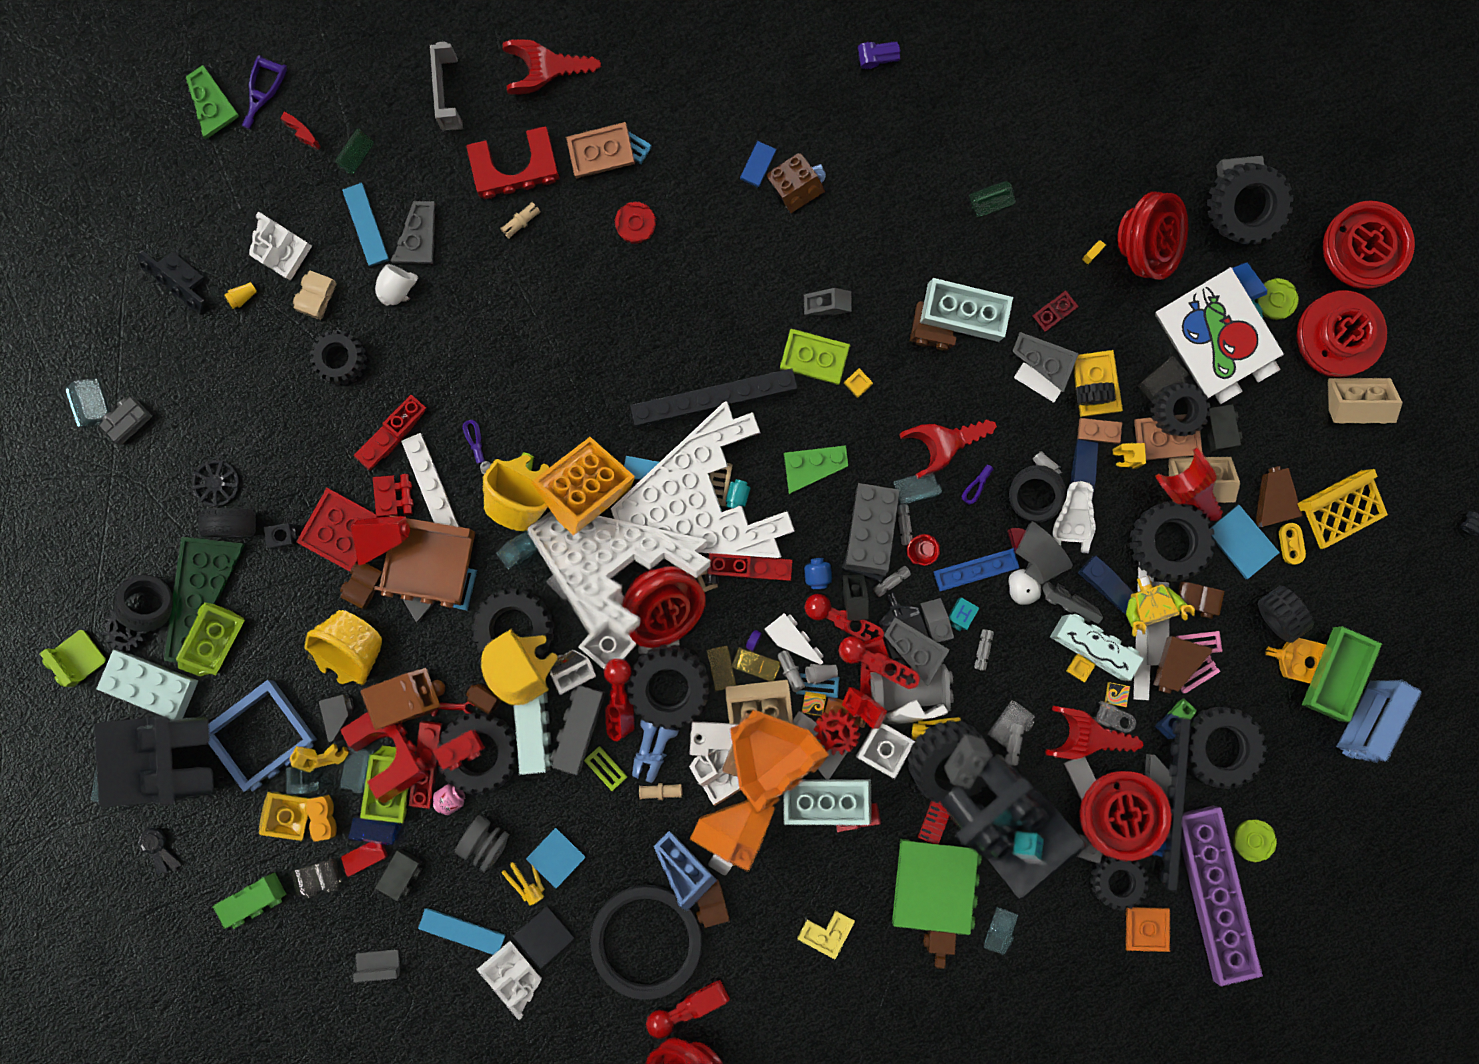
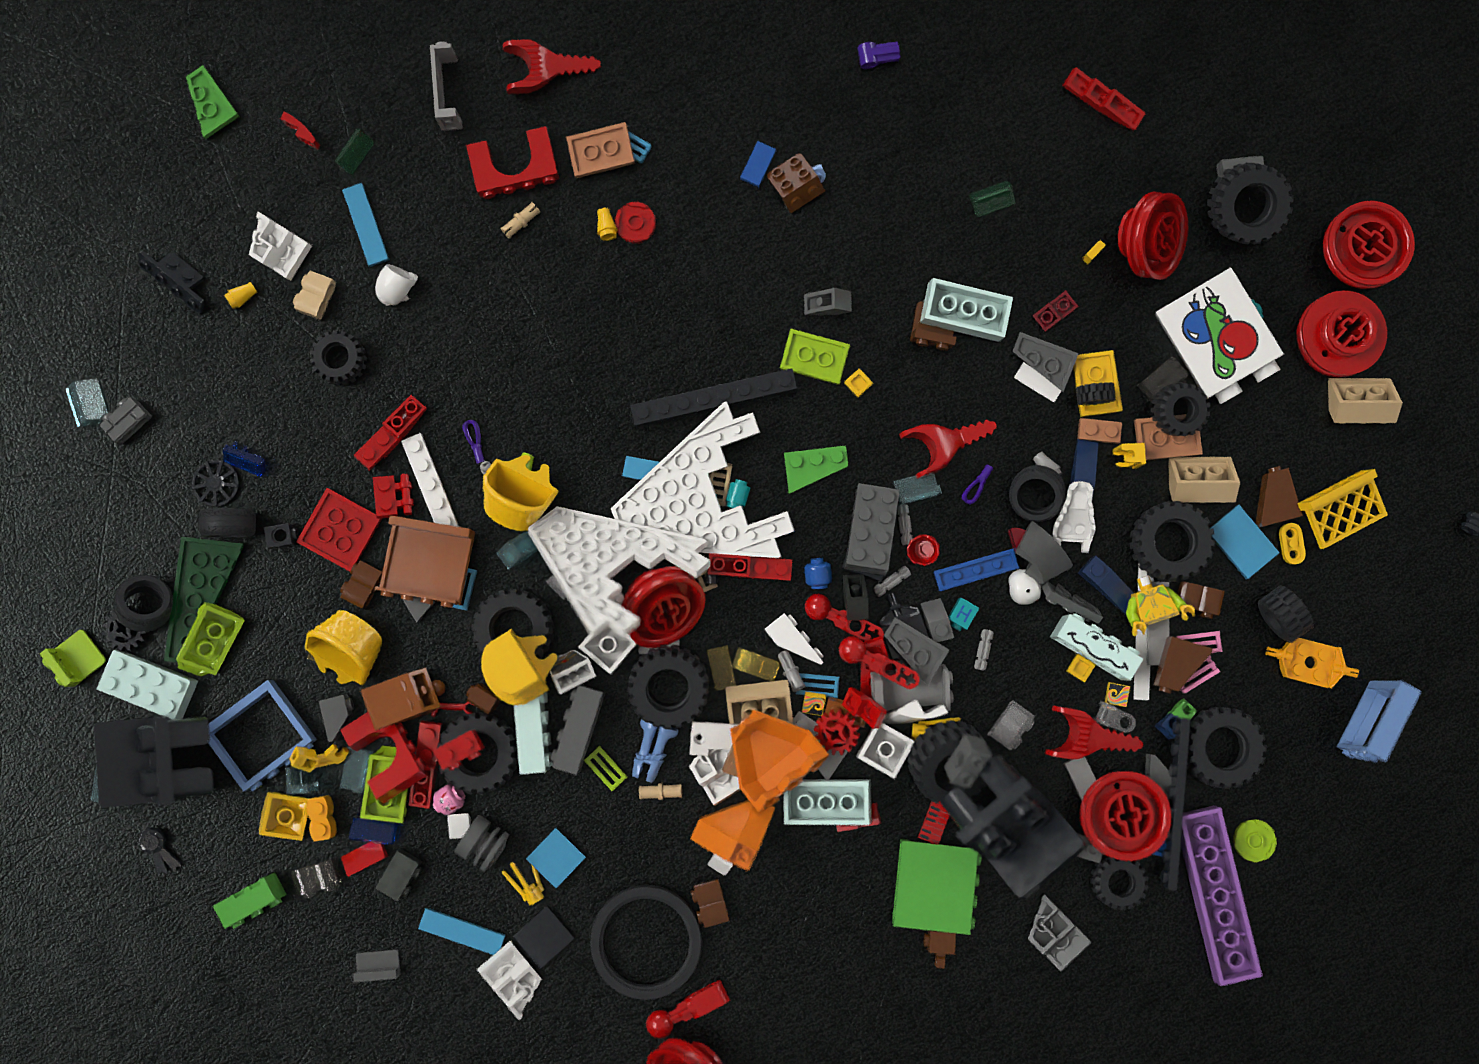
dark purple piece [242,56,287,129] -> none
red slope [351,516,410,565] -> none
dark grey wing [391,201,435,264] -> none
light orange slope [532,437,635,535] -> none
red beam [604,658,634,741] -> none
medium blue wedge [654,831,717,911] -> none
dark purple tile [746,630,762,652] -> none
light yellow plate [797,910,855,959] -> none
light grey cone [805,664,838,685] -> none
clear light blue slope [984,907,1018,955] -> none
light grey axle [1005,723,1024,765] -> none
teal brick [1014,832,1043,860] -> none
orange tile [1126,907,1170,952] -> none
red animal [1155,447,1223,521] -> none
pearl dark grey brick [1205,404,1242,452] -> none
blue tile [1232,263,1267,301] -> none
lime tile [1256,278,1299,320] -> none
bright green piece [1302,627,1382,722] -> none
none -> clear blue plate [223,441,265,477]
none -> white slope [448,814,471,839]
none -> yellow cone [597,208,618,240]
none -> dark grey slope [1028,895,1092,972]
none -> red slope [1063,68,1145,131]

